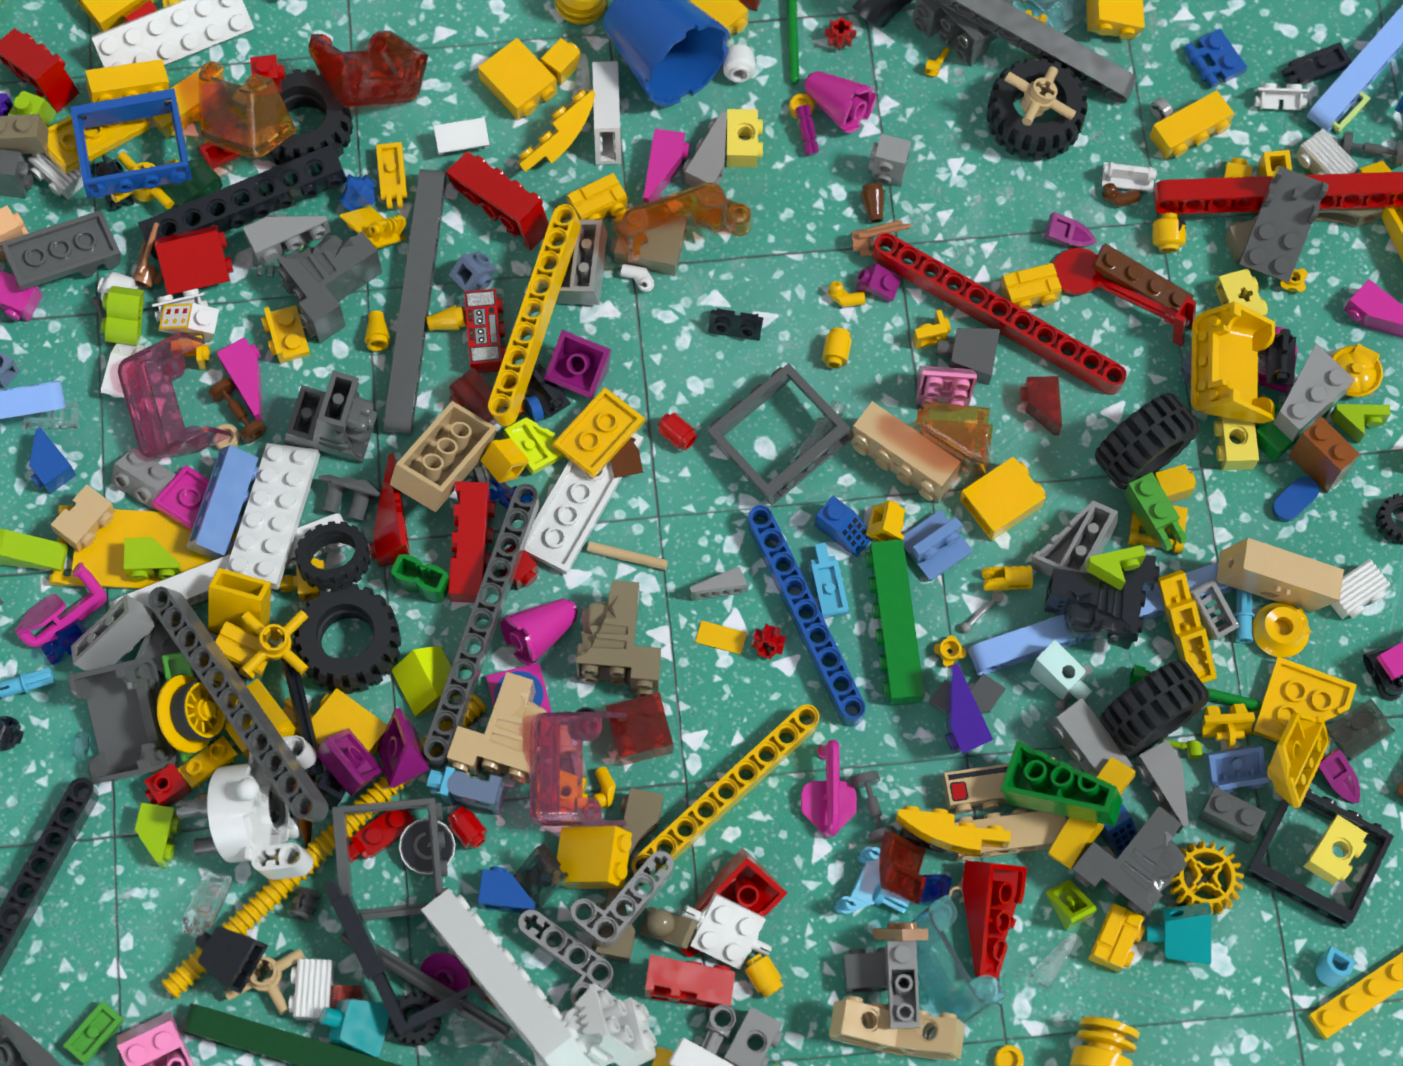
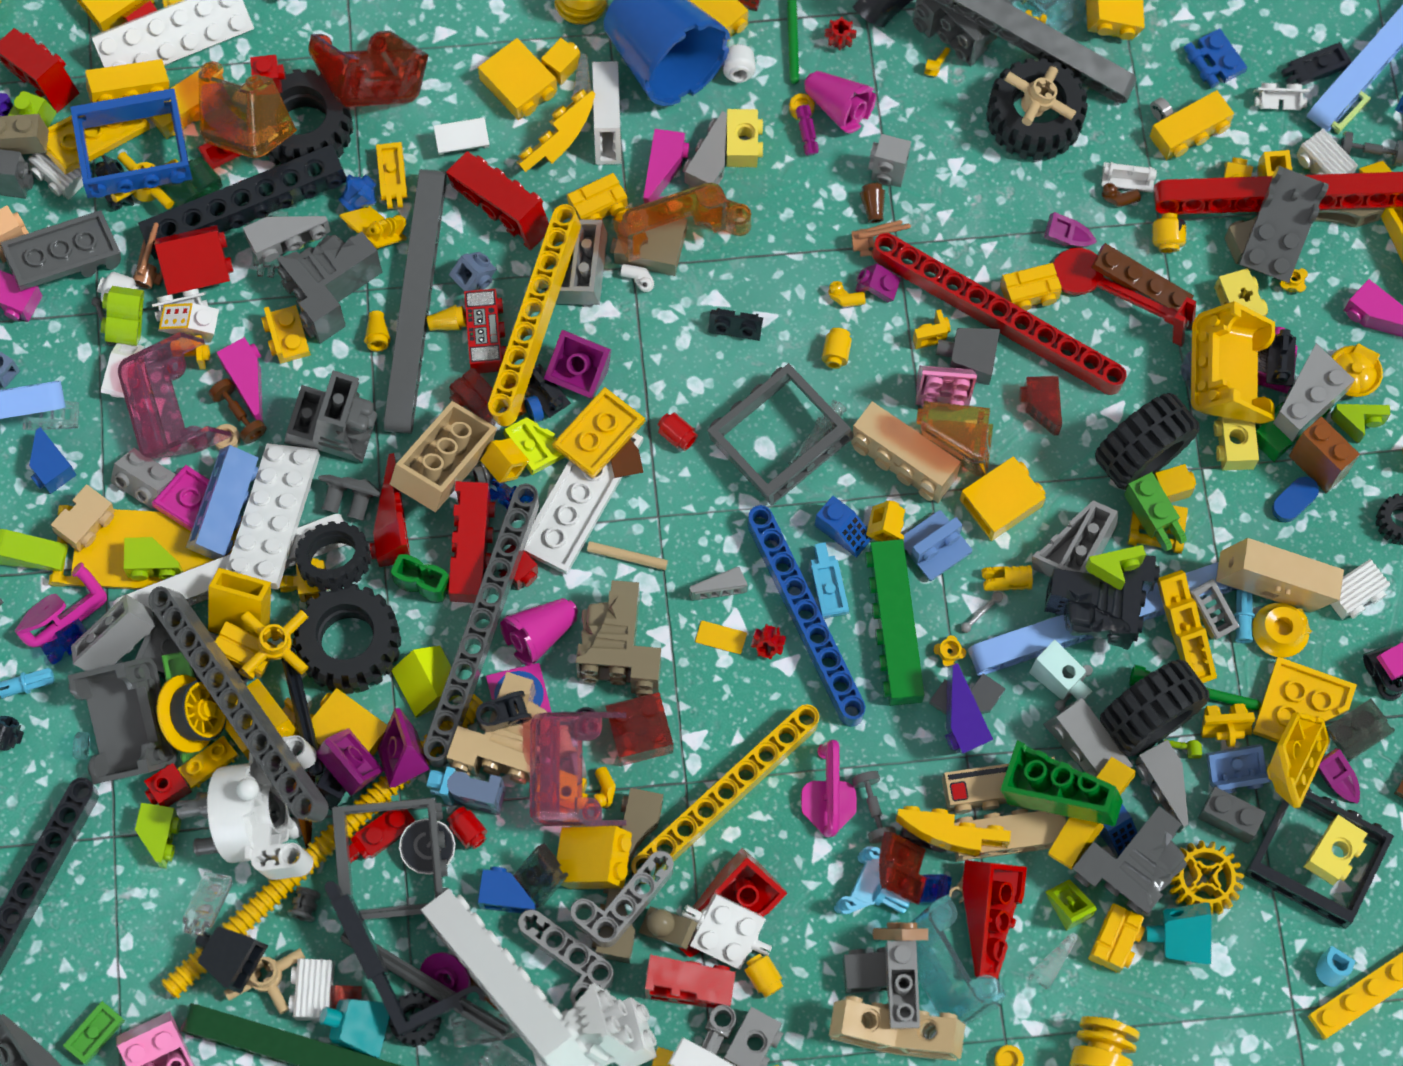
none -> black piece [476,691,532,732]

